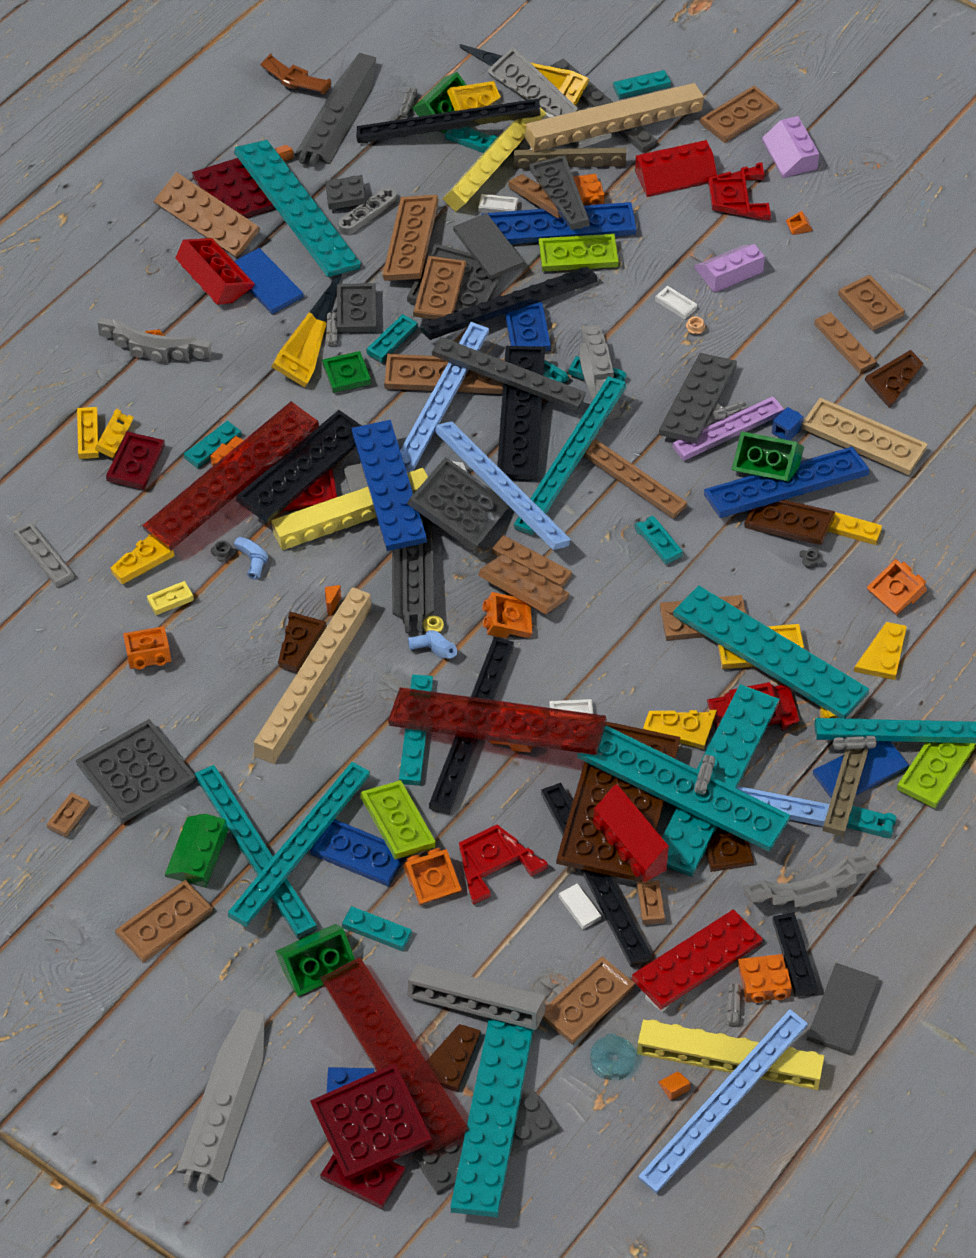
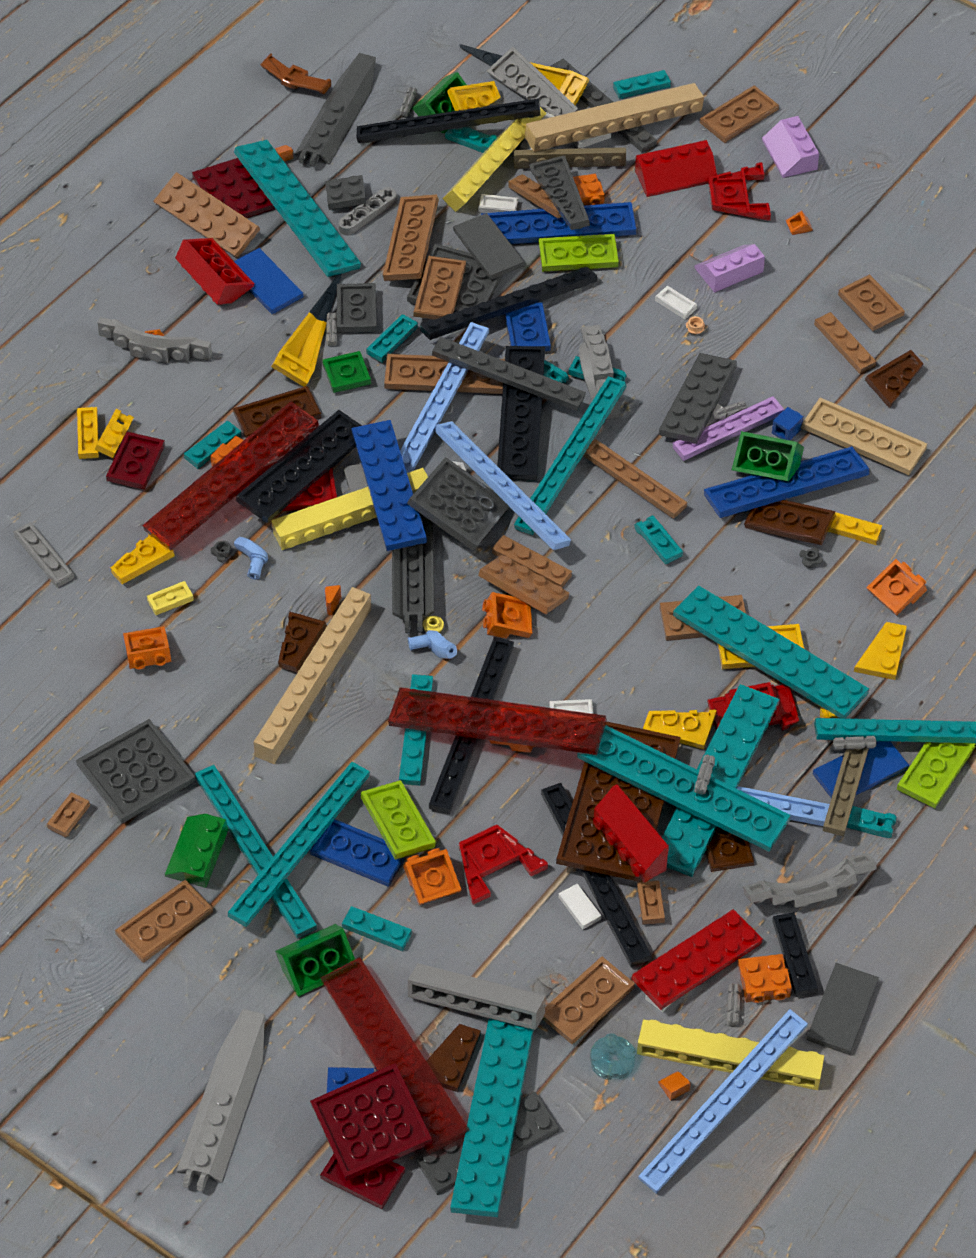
none -> reddish brown tile [233,386,322,441]

